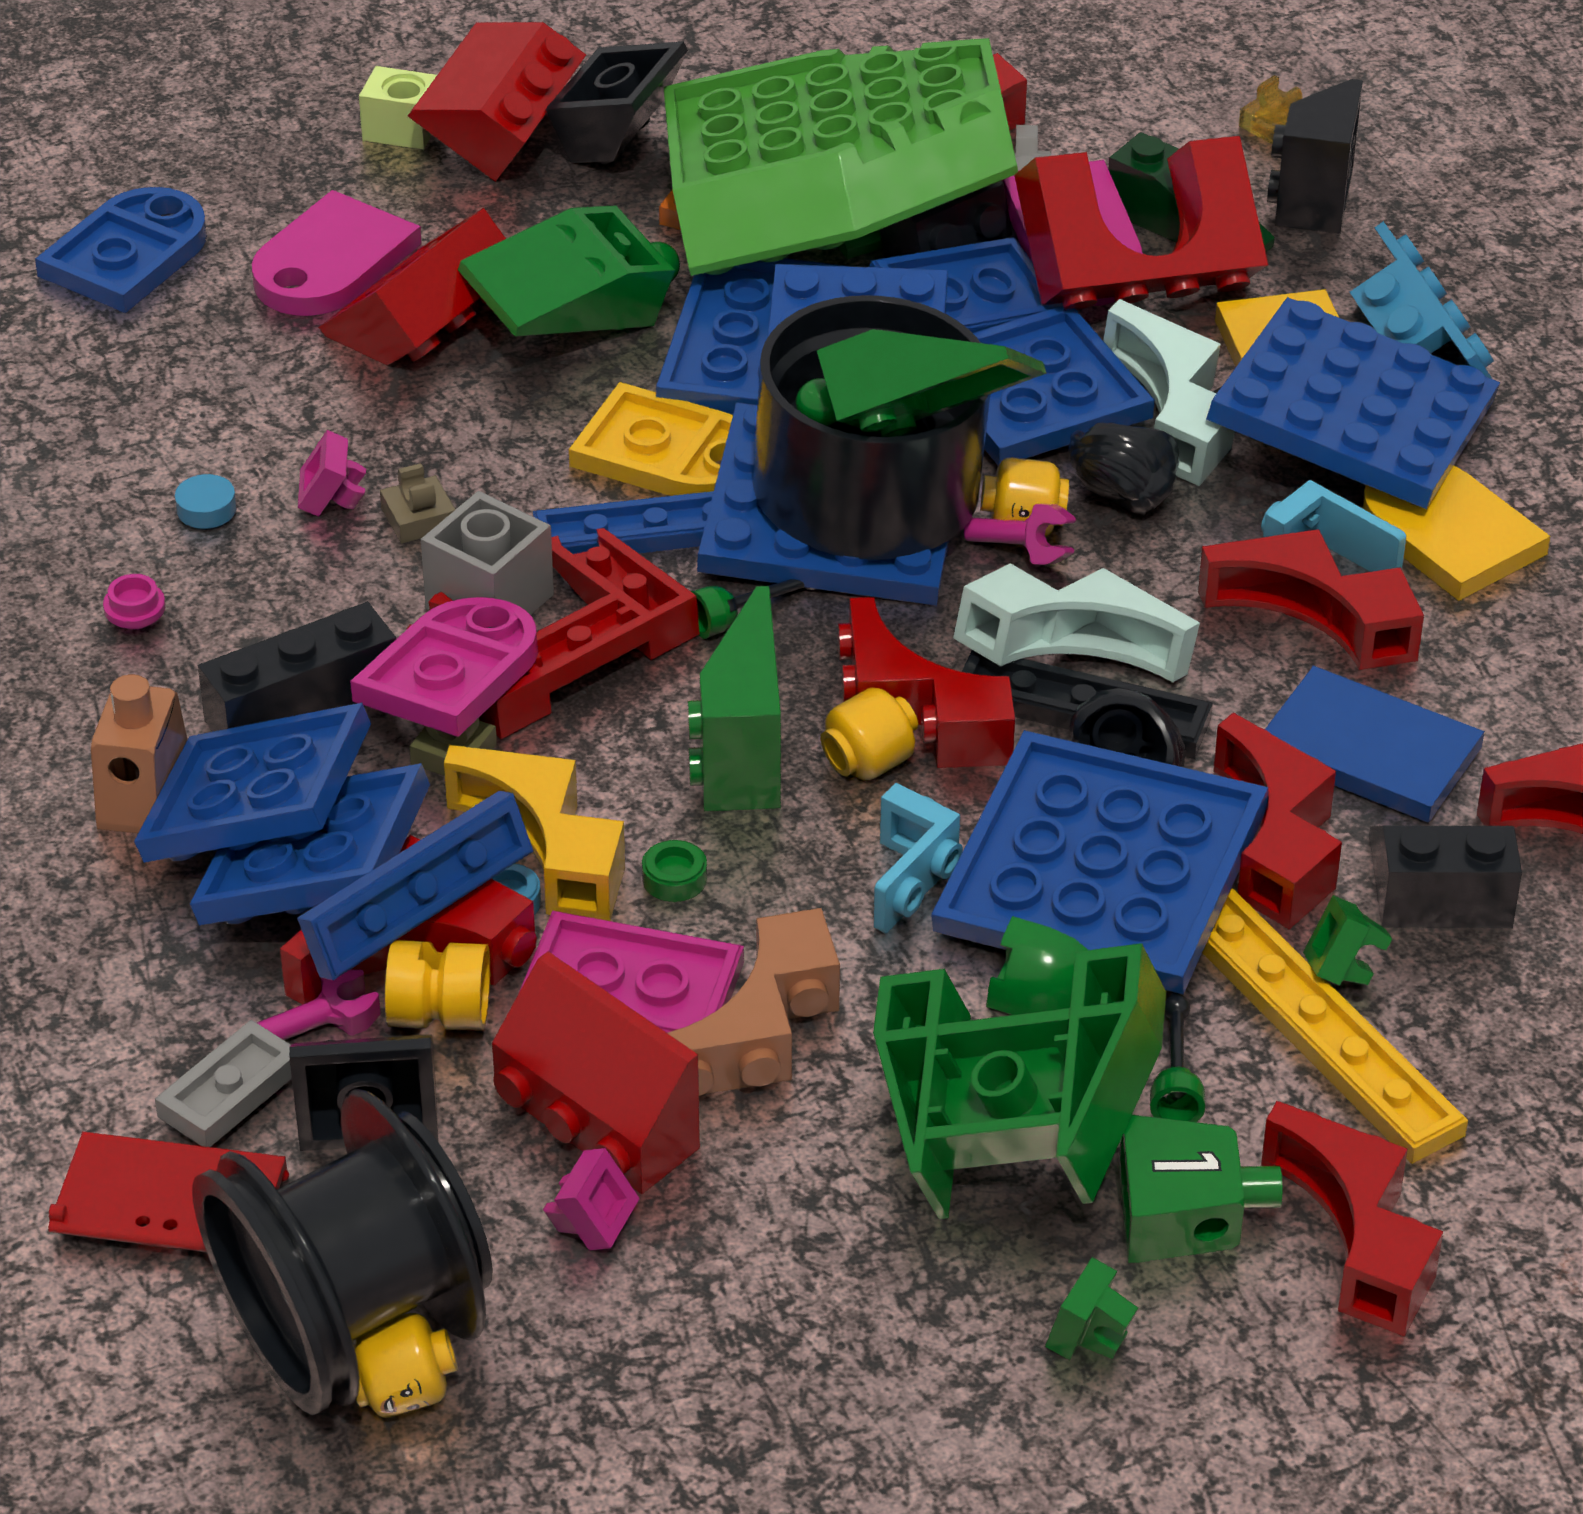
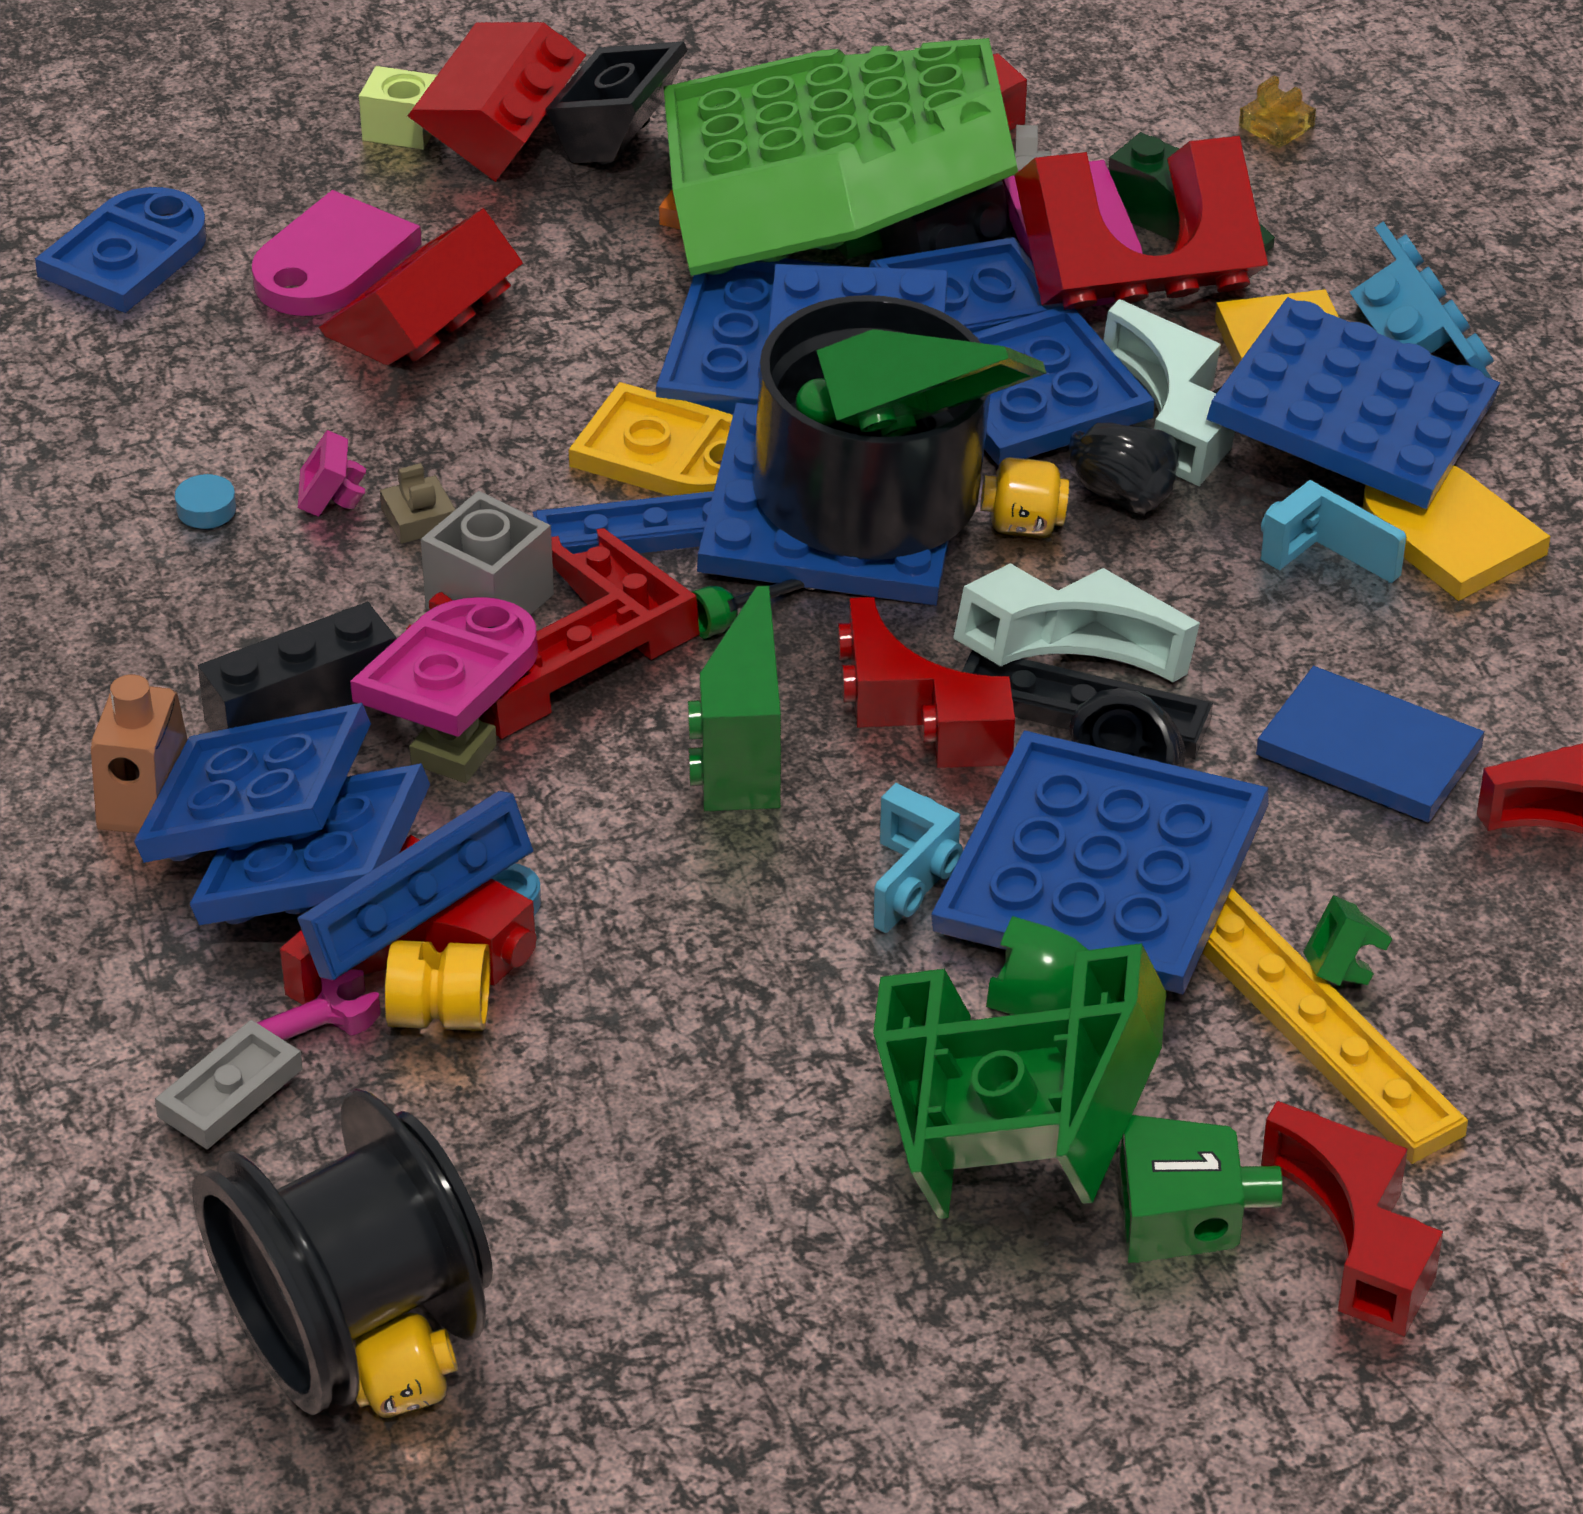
red door [48,1131,289,1252] -> none
dark pink plate [103,574,165,630] -> none
black slope [289,1034,438,1151] -> none
yellow arch [444,745,625,921] -> none
green slope [458,205,680,336] -> none
red slope [492,951,700,1194] -> none
dark pink tile [518,911,744,1033] -> none
dark pink tile [543,1148,640,1250] -> none
green tile [642,840,707,902] -> none
nougat arch [667,908,840,1096] -> none
yellow head [820,687,918,782] -> none
dark pink bar [964,504,1076,565] -> none
green tile [1045,1257,1138,1360] -> none
green hinge [1150,994,1205,1122] -> none
red arch [1198,529,1424,670] -> none
red arch [1213,712,1342,930] -> none
black slope [1267,79,1363,234] -> none
black slope [1369,825,1522,928] -> none

